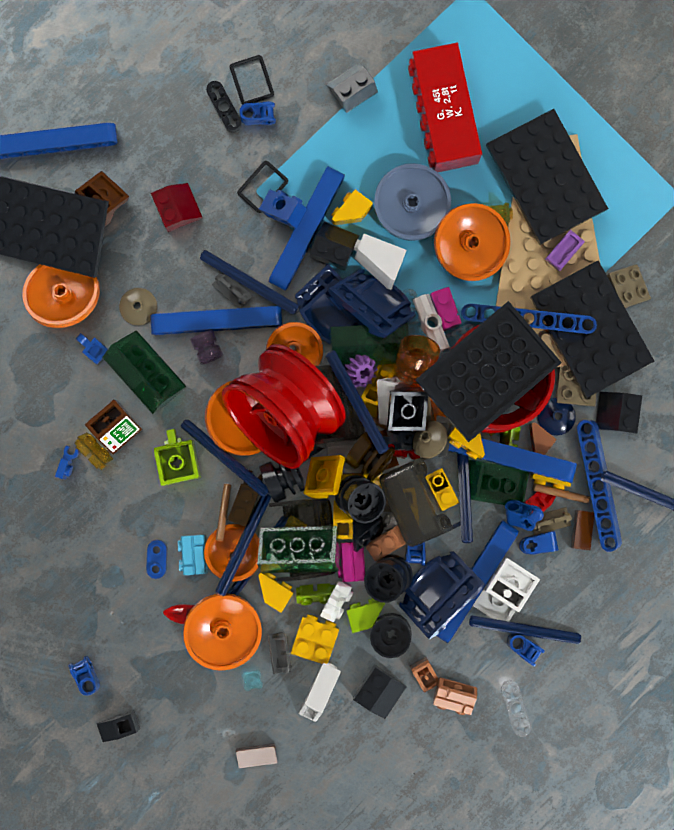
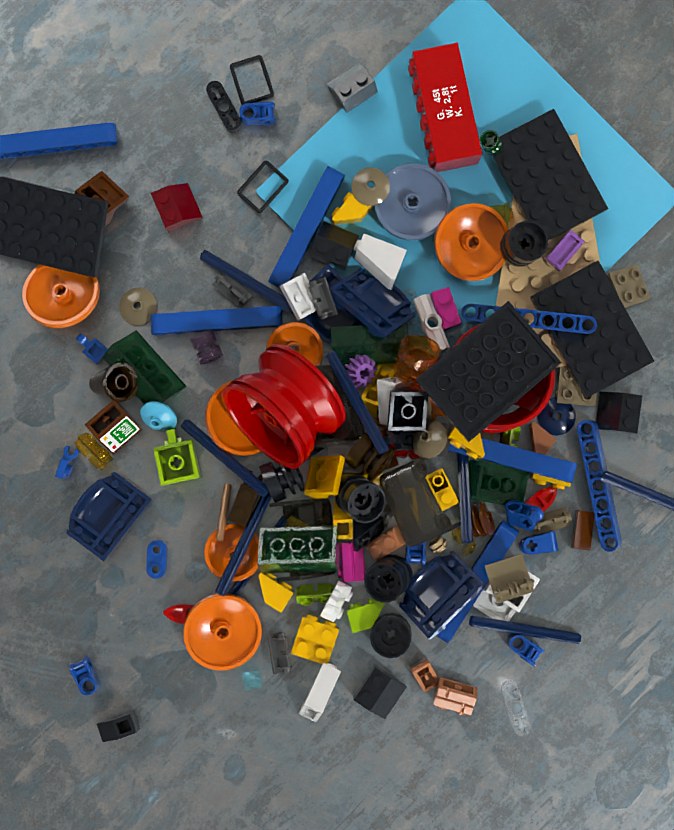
medium azure brick [178,534,208,575] -> none
slope [236,743,278,768] -> none
blue brick [259,189,307,229] -> none
medium nougat bar [533,483,590,504] -> none
none -> dark blue slope [66,472,152,561]
none -> dark brown cone [89,363,138,402]
none -> medium azure dish [140,401,177,432]
none -> white plate [279,273,319,320]
none -> dark grey hinge [308,277,338,320]
none -> dark tan dish [351,168,390,206]
none -> tan plate [429,535,447,553]
none -> clear yellow bracket [451,527,477,556]
none -> reddish brown piece [472,502,495,537]
none -> dark green wheel [480,130,502,155]
none -> dark tan hinge [484,554,535,604]
none -> black wheel [500,221,548,267]

